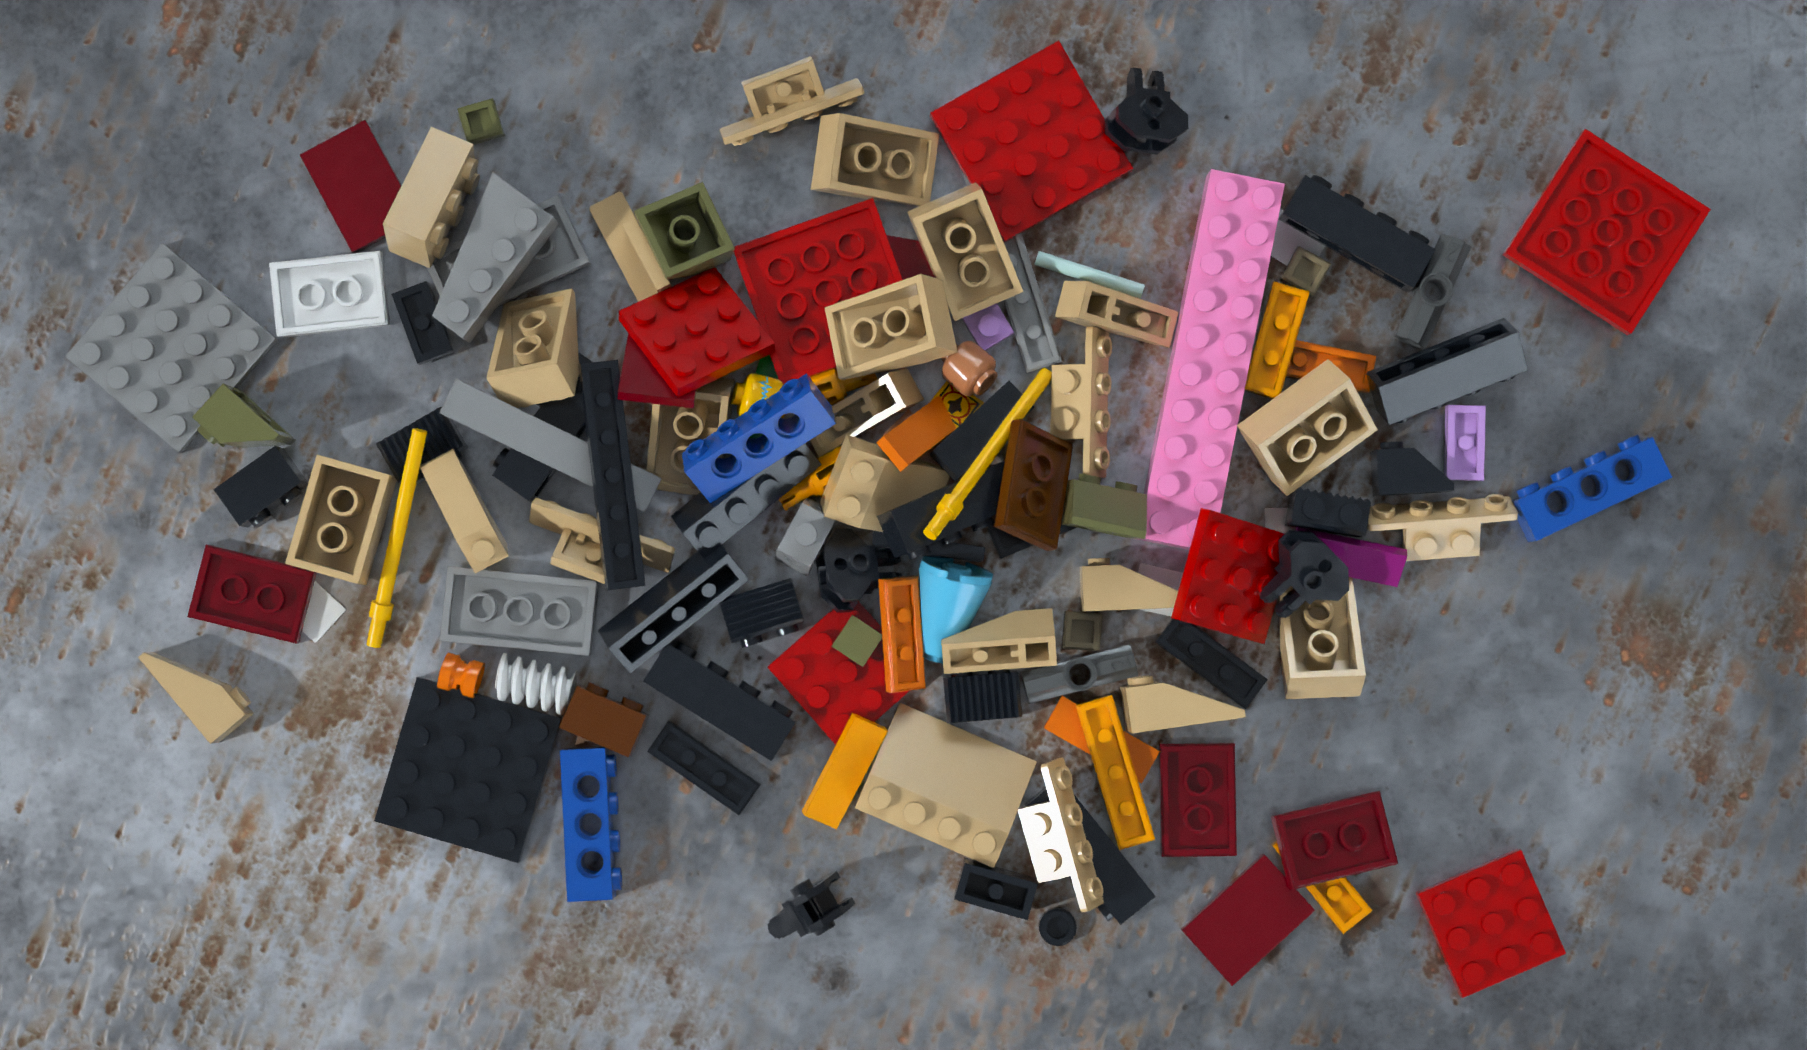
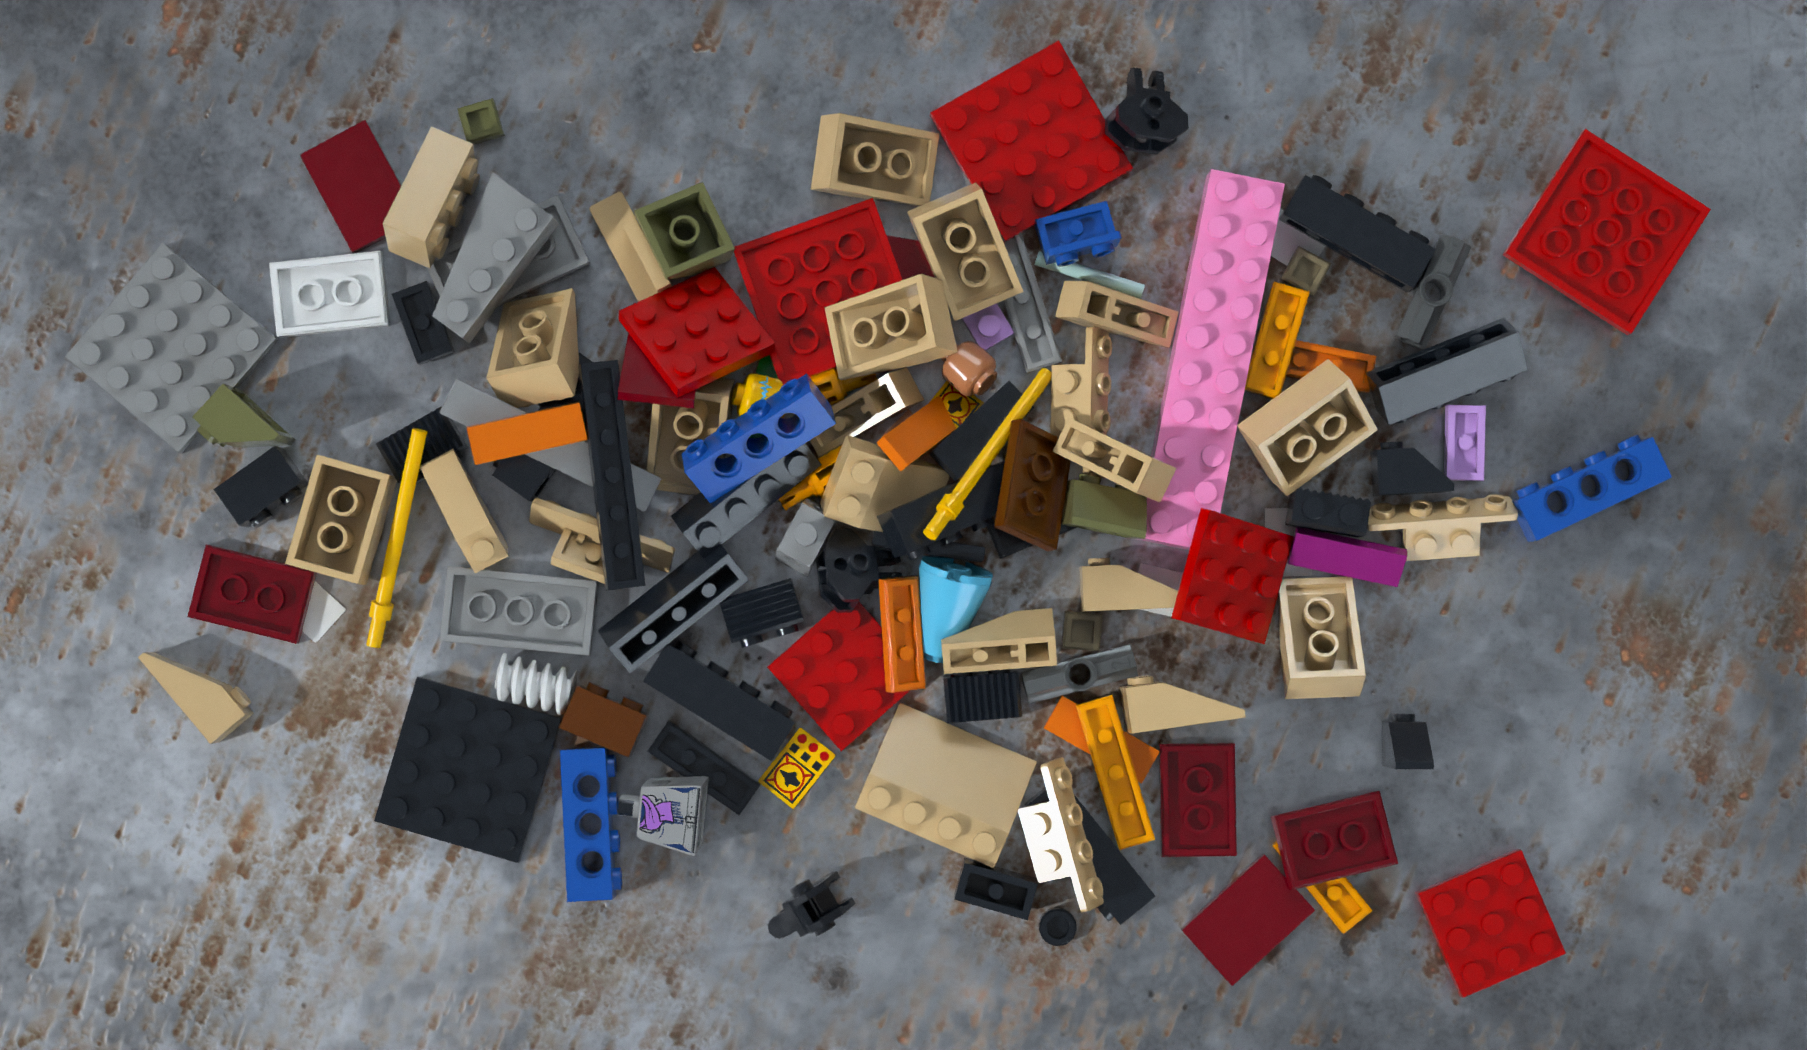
orange wheel [437,652,485,698] -> none
tan bracket [719,56,865,146] -> none
light orange tile [802,713,888,829] -> none
olive tile [832,615,882,667] -> none
black tile [1155,619,1268,709] -> none
black hinge [1260,530,1349,618] -> none
none -> orange tile [466,402,588,465]
none -> torso [618,776,709,856]
none -> yellow sticker [758,728,836,809]
none -> blue bracket [1035,201,1122,267]
none -> tan slope [1053,417,1177,502]
none -> black slope [1382,714,1434,769]

